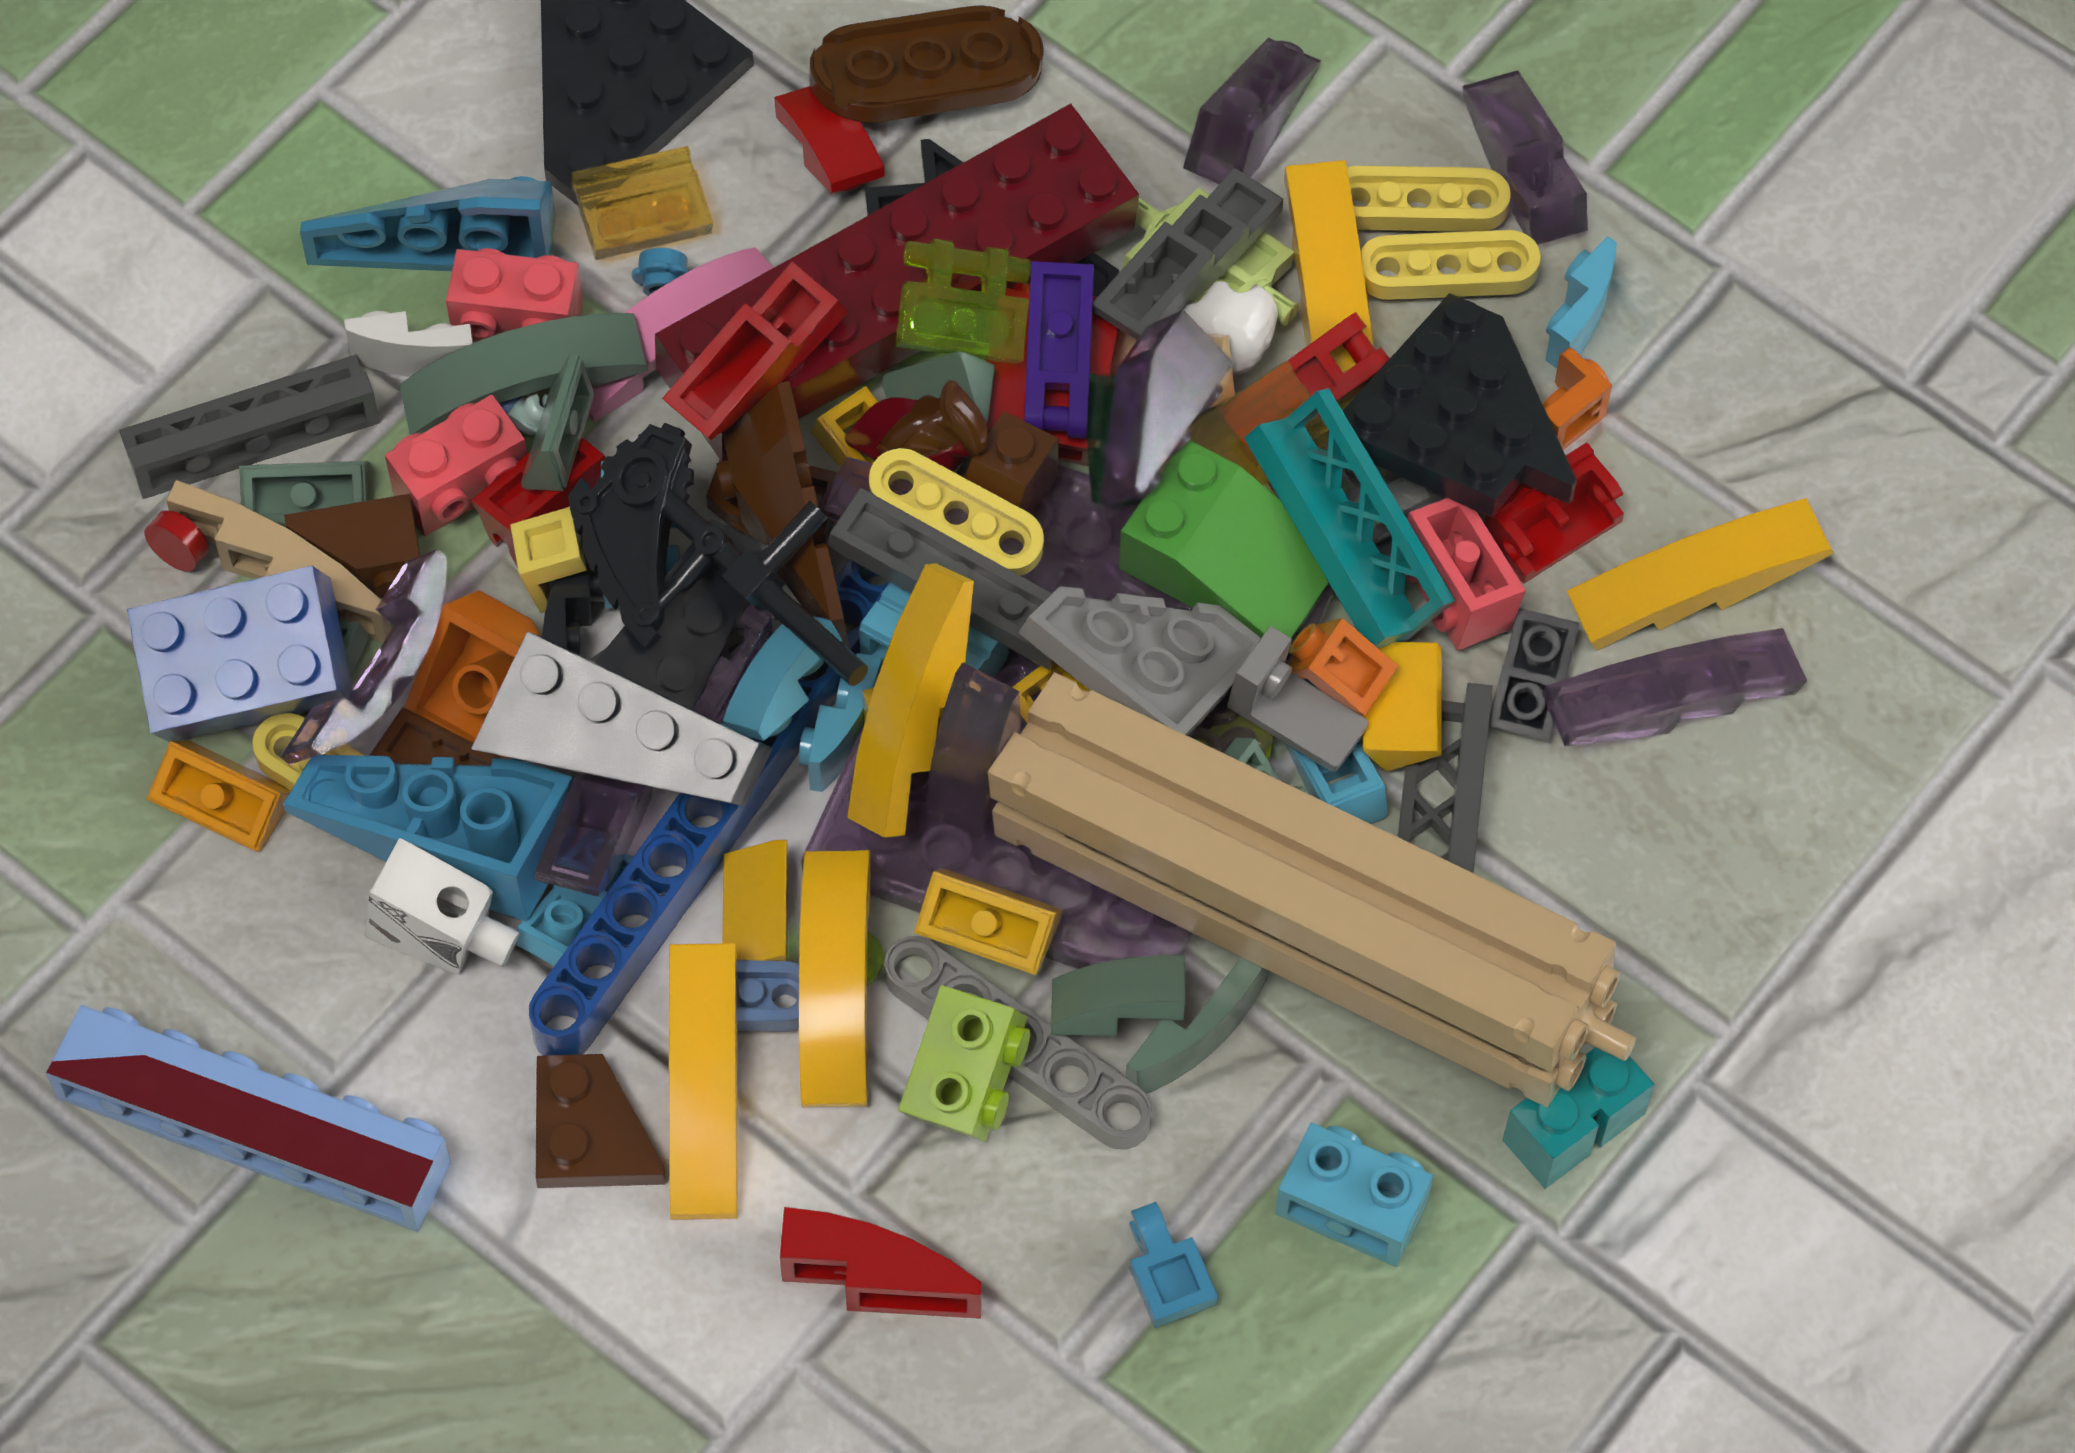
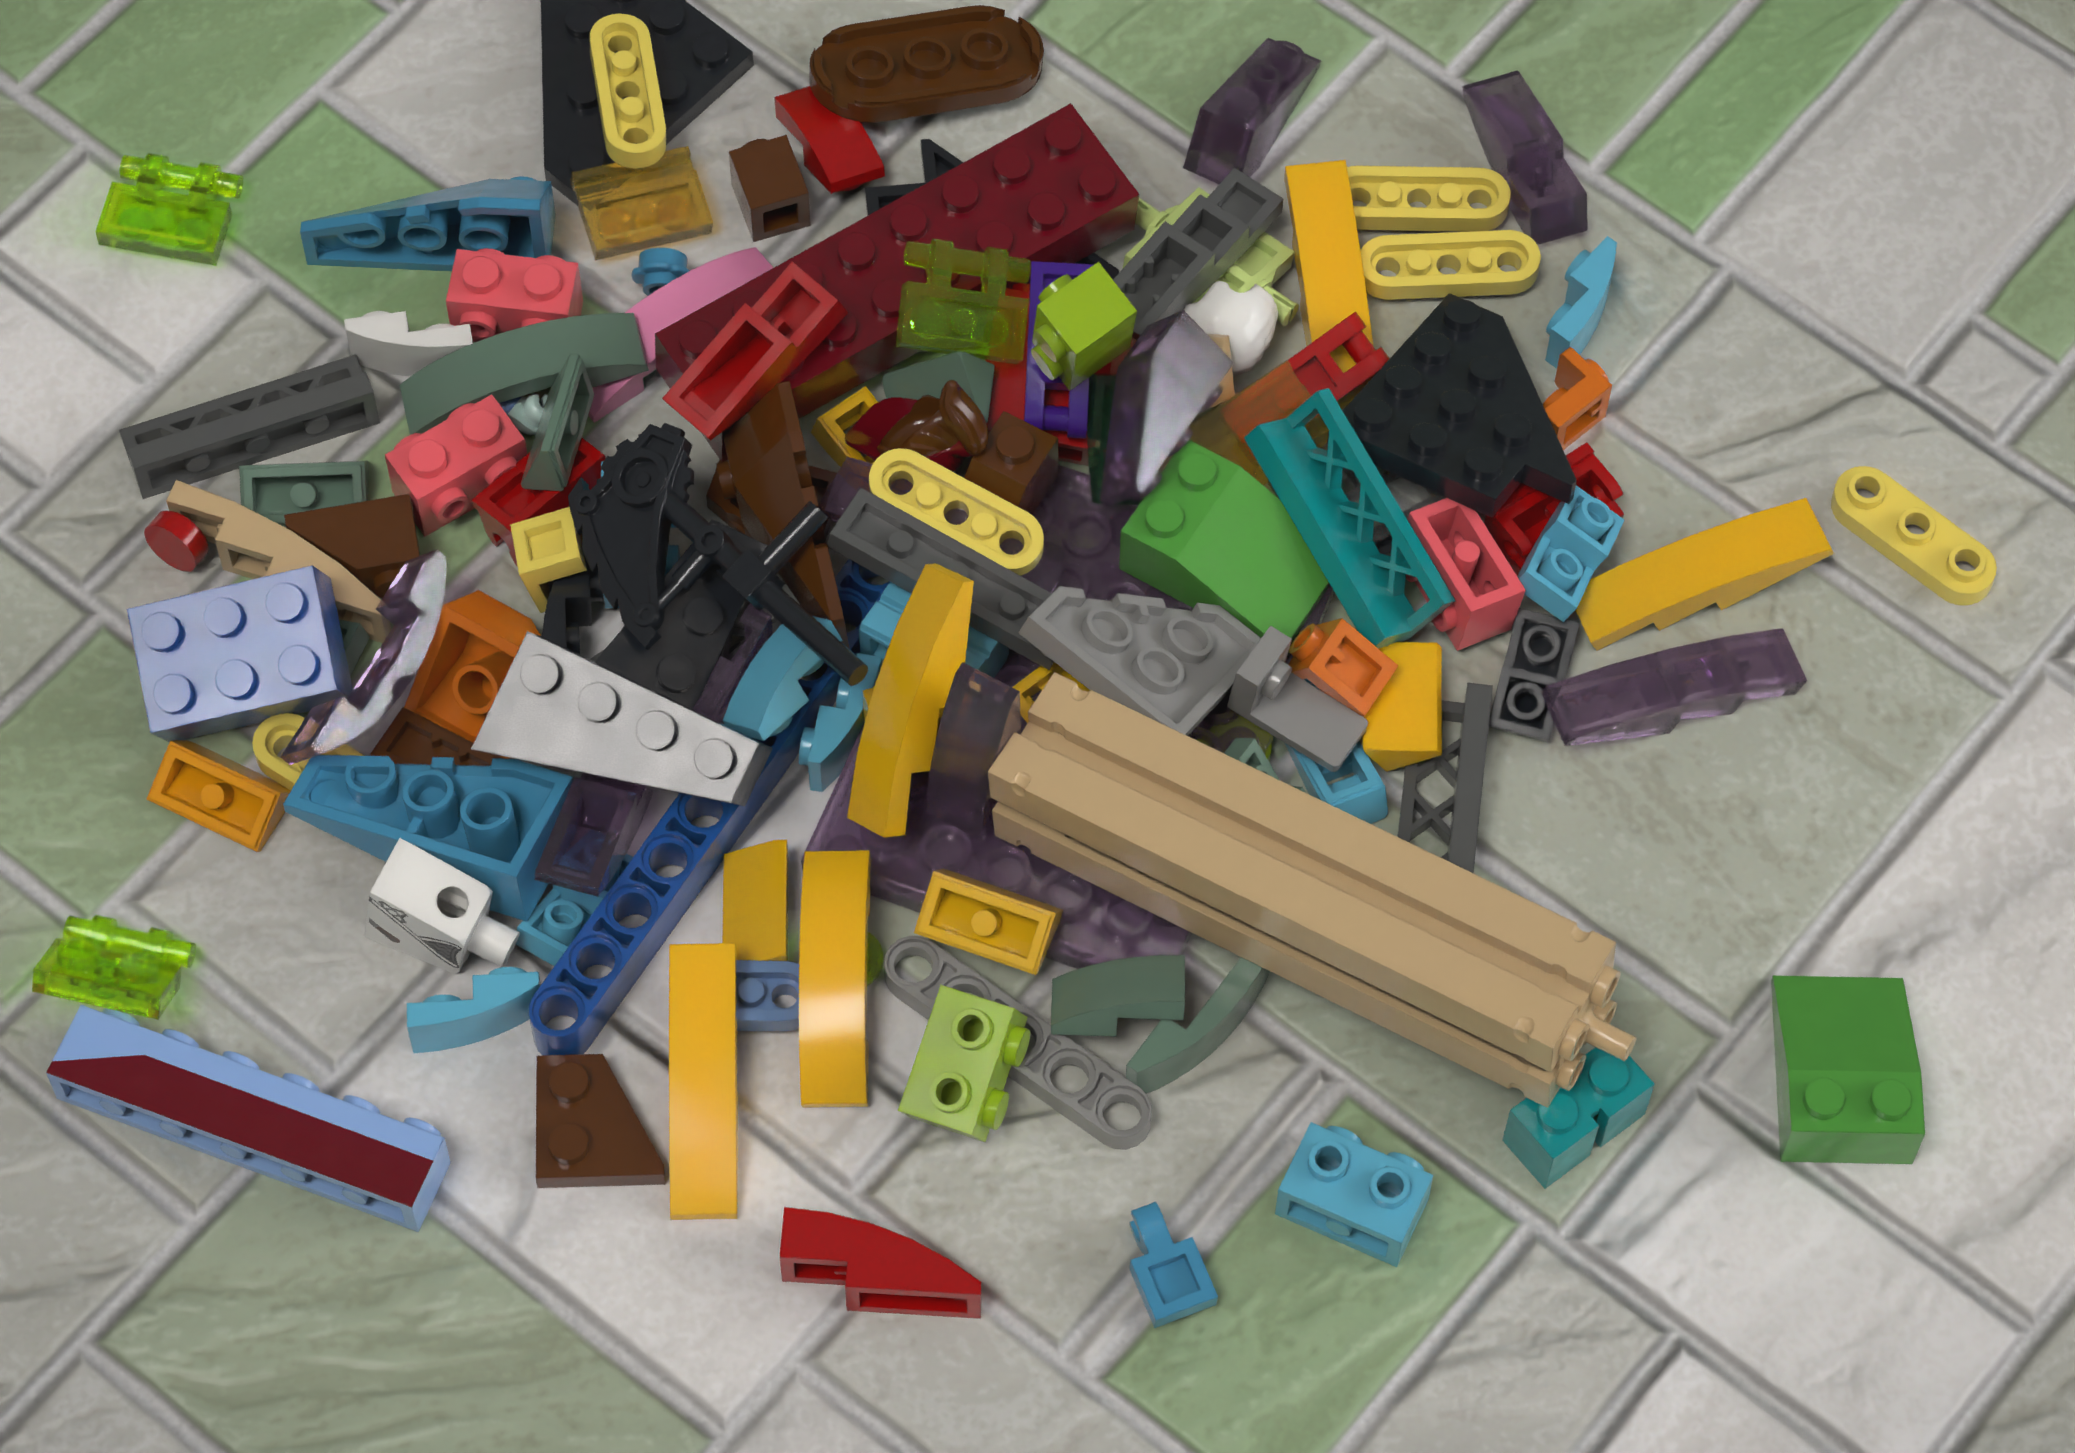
none -> clear neon green plate [32,915,196,1020]
none -> clear neon green plate [95,153,243,266]
none -> medium azure slope [407,967,541,1054]
none -> light yellow plate [590,13,666,169]
none -> reddish brown brick [729,135,811,242]
none -> lime brick [1031,262,1137,391]
none -> medium azure slope [1517,485,1624,622]
none -> bright green slope [1771,975,1925,1164]
none -> light yellow plate [1831,466,1997,605]

